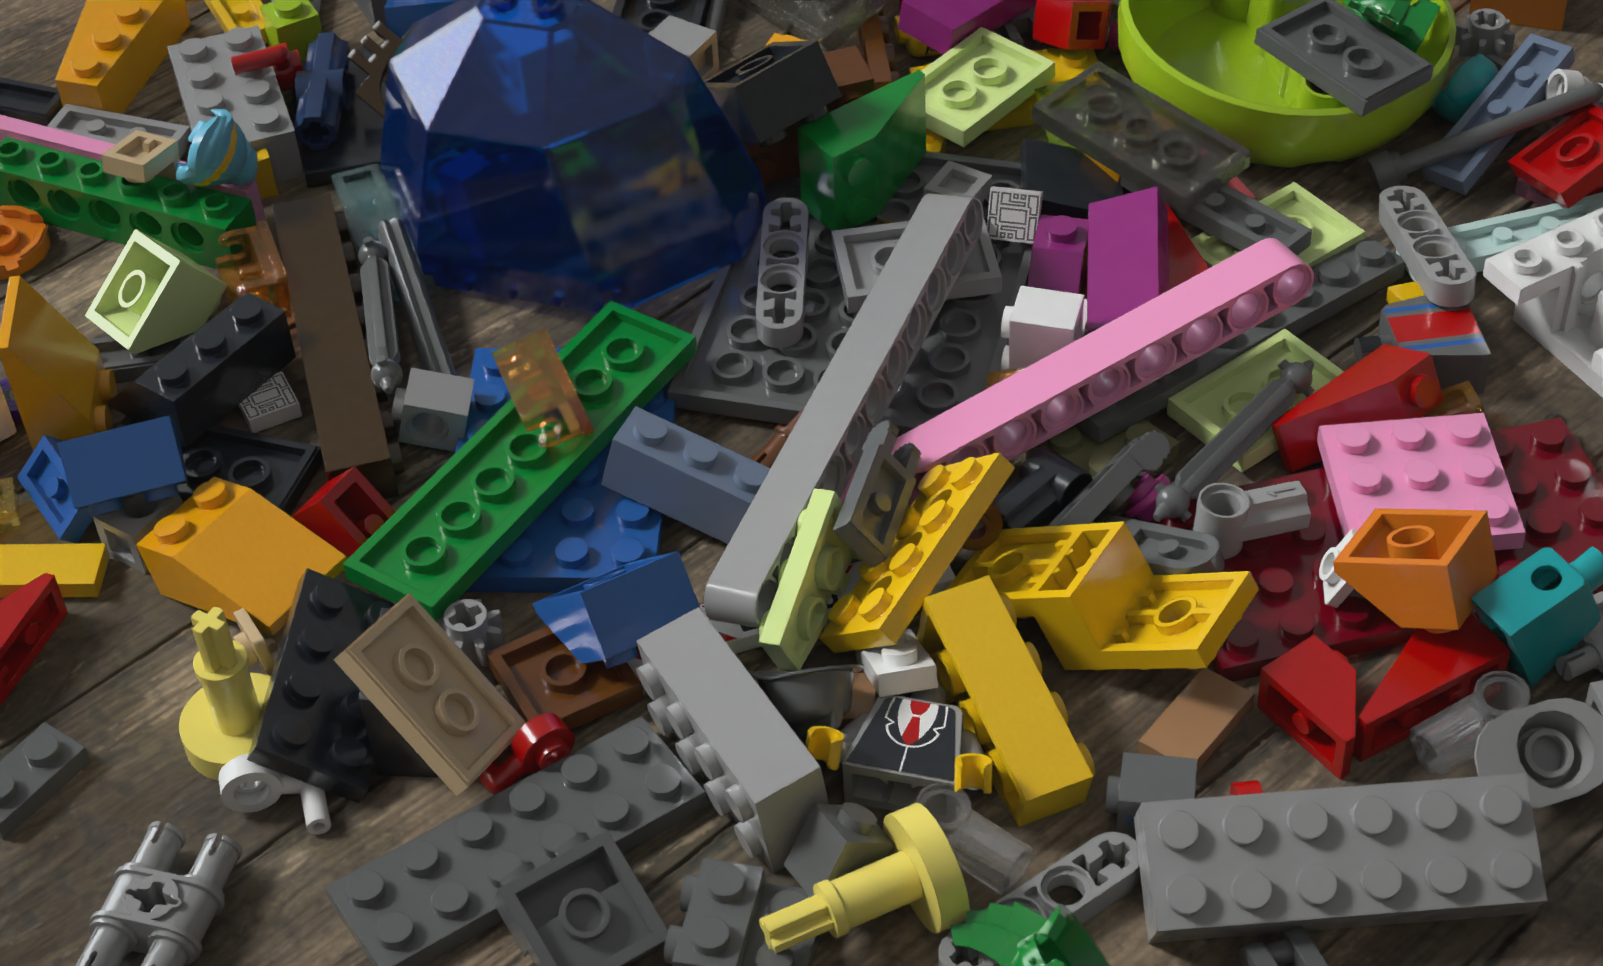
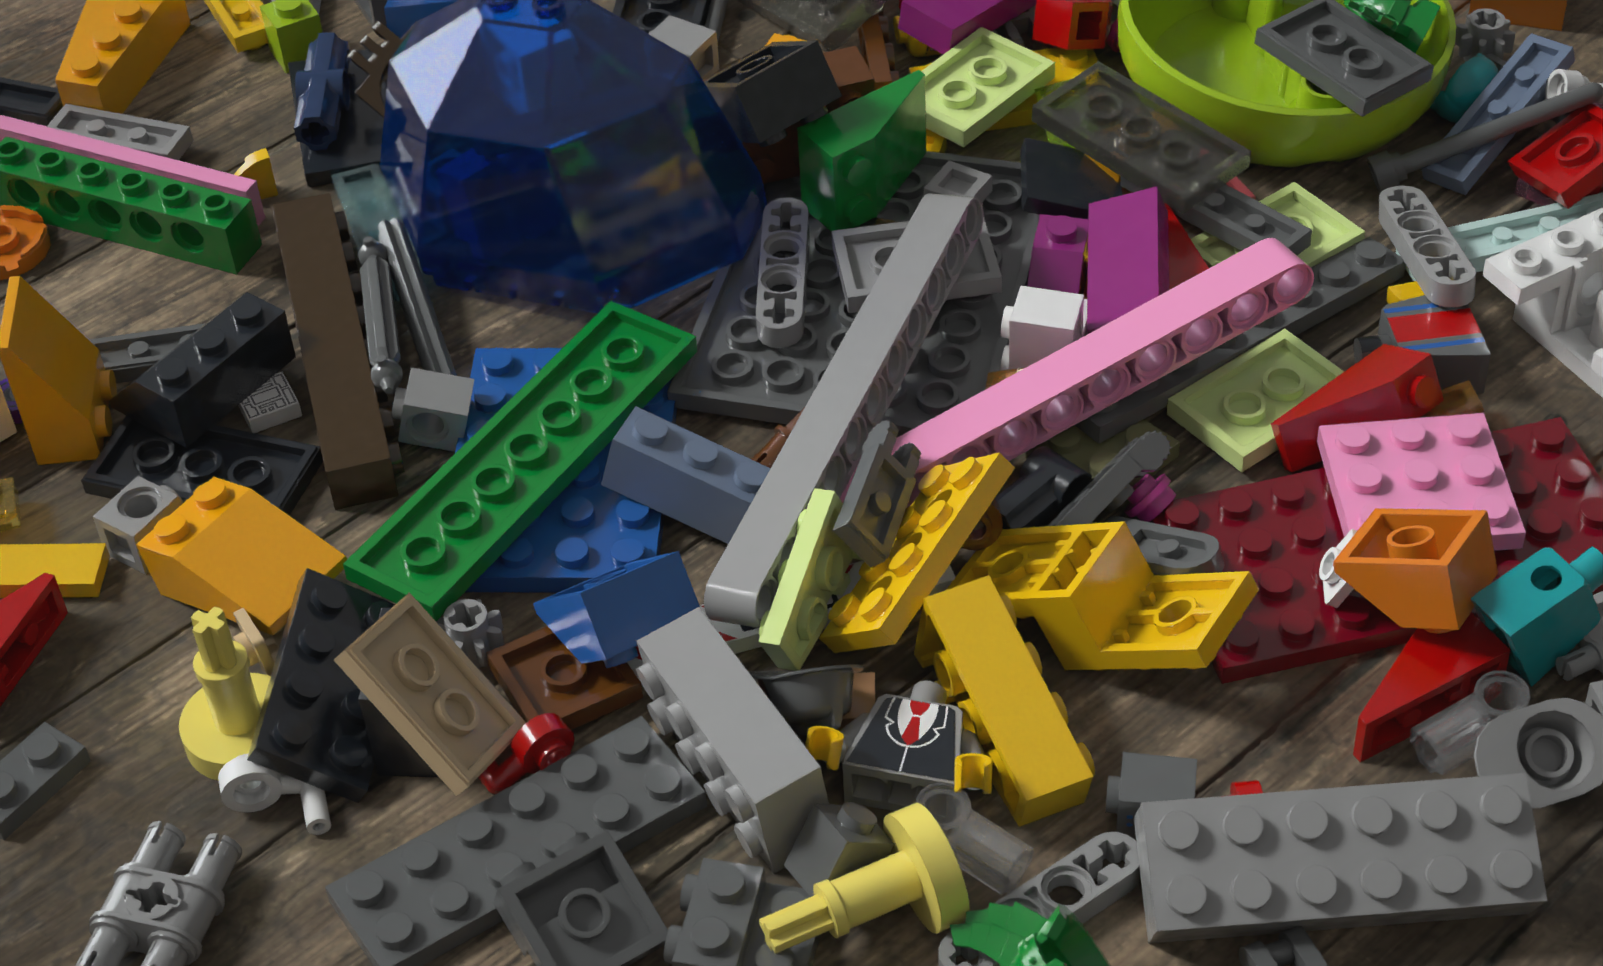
blue plate [17,435,94,544] -> none
blue slope [57,416,189,517] -> none
yellowish green slope [85,229,227,354] -> none
tan bracket [101,130,180,183] -> none
light grey brick [167,25,305,183] -> none
medium azure hair [175,109,258,187] -> none
clear orange hinge [215,220,292,318] -> none
red plate [230,42,304,92] -> none
red slope [292,466,396,559] -> none
clear orange hinge [491,327,594,447] -> none
white plate [855,629,938,697] -> none
white tile [987,186,1043,244] -> none
medium nougat tile [1138,668,1254,772] -> none
dark grey wheel [1153,359,1315,522] -> none
light grey piece [1193,480,1311,559] -> none
red slope [1257,635,1356,780] -> none

